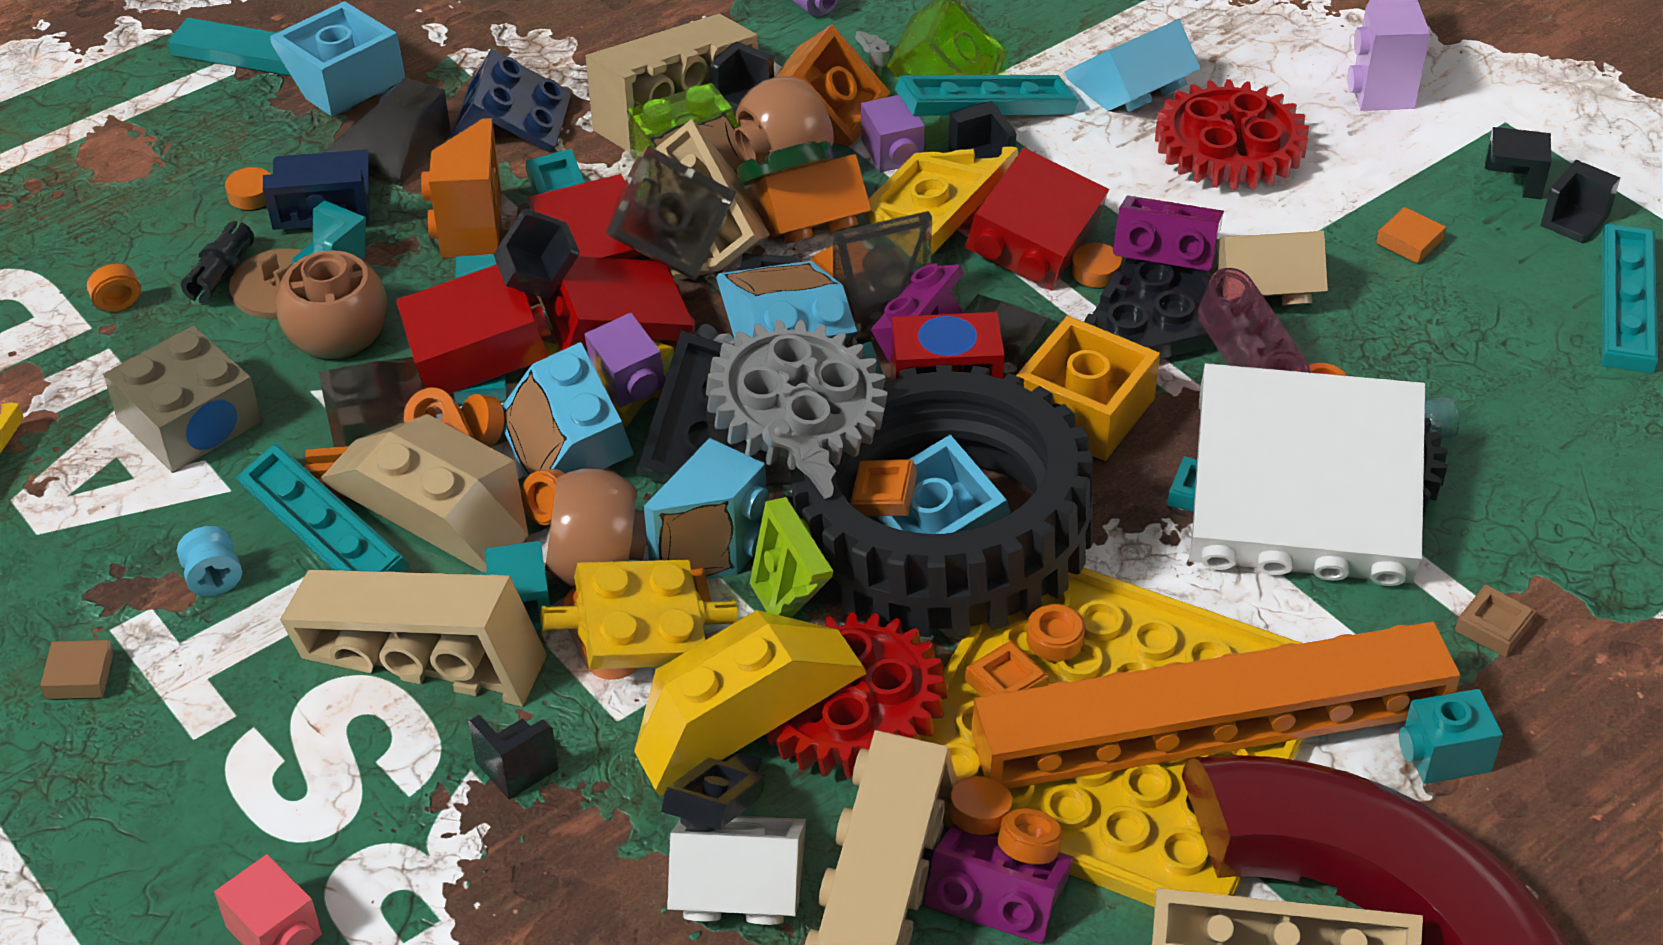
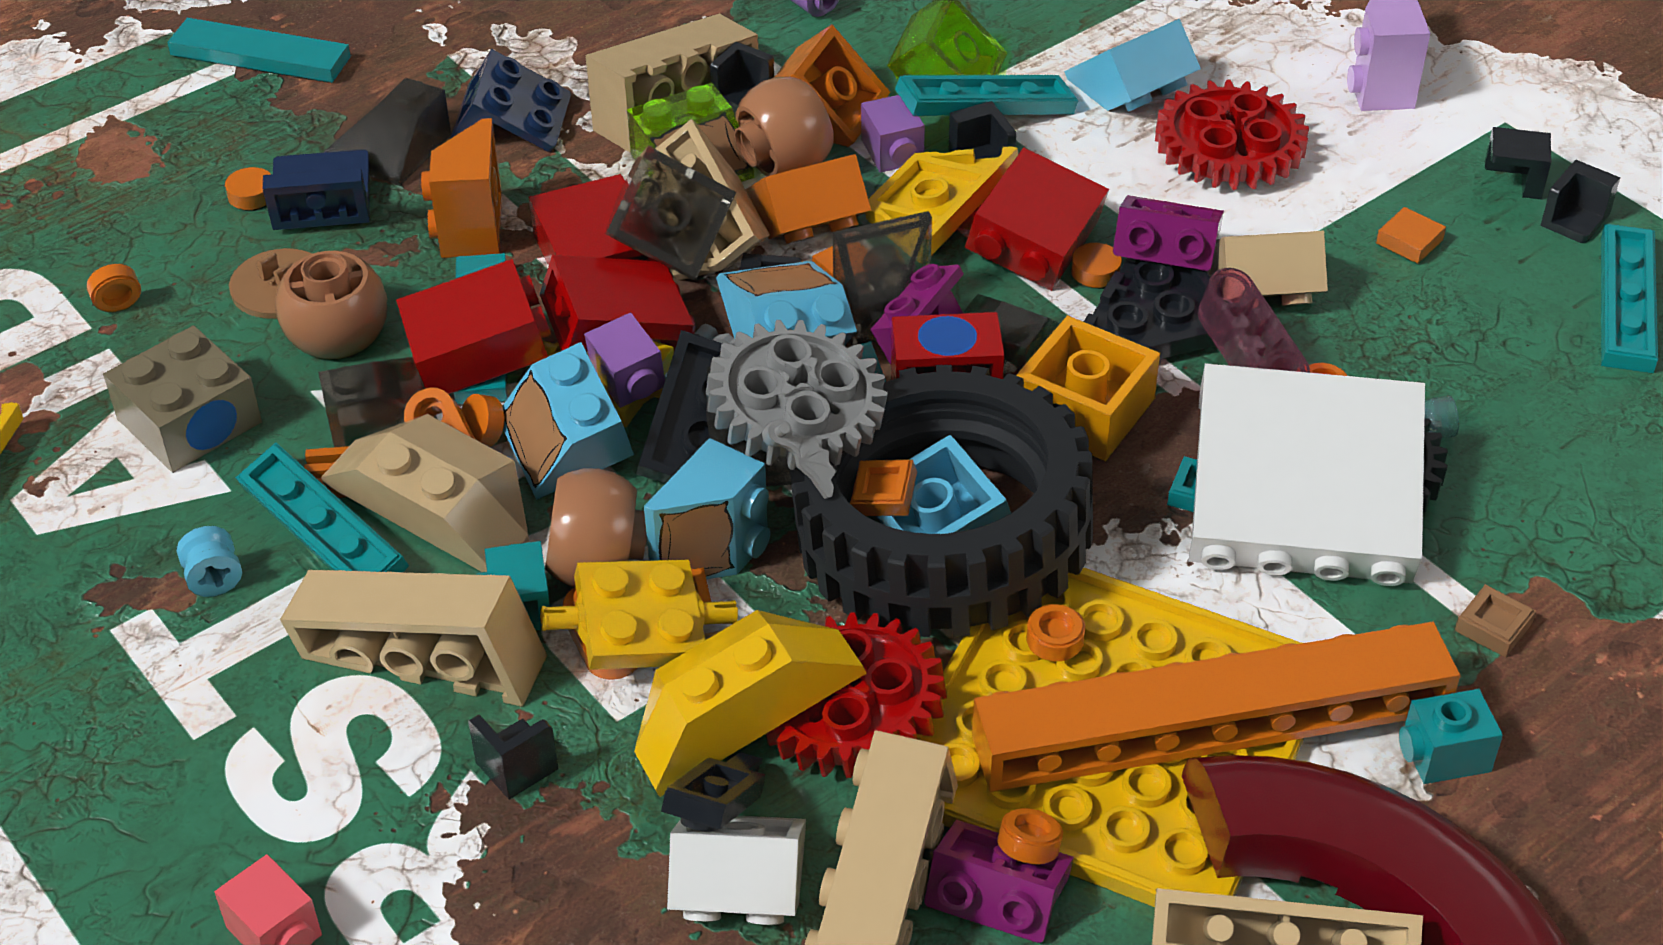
medium nougat tile [40,640,114,699] -> none
black pin [181,221,255,303] -> none
medium azure slope [270,1,406,116] -> none
teal panel [292,200,366,264] -> none
black panel [493,209,579,300] -> none
orange tile [521,469,565,525] -> none
teal tile [525,148,585,195] -> none
dark green tile [737,140,835,186] -> none
lime wing [750,497,833,618] -> none
light grey piece [855,31,890,76] -> none
orange tile [949,776,1013,835] -> none
orange tile [965,640,1049,697] -> none

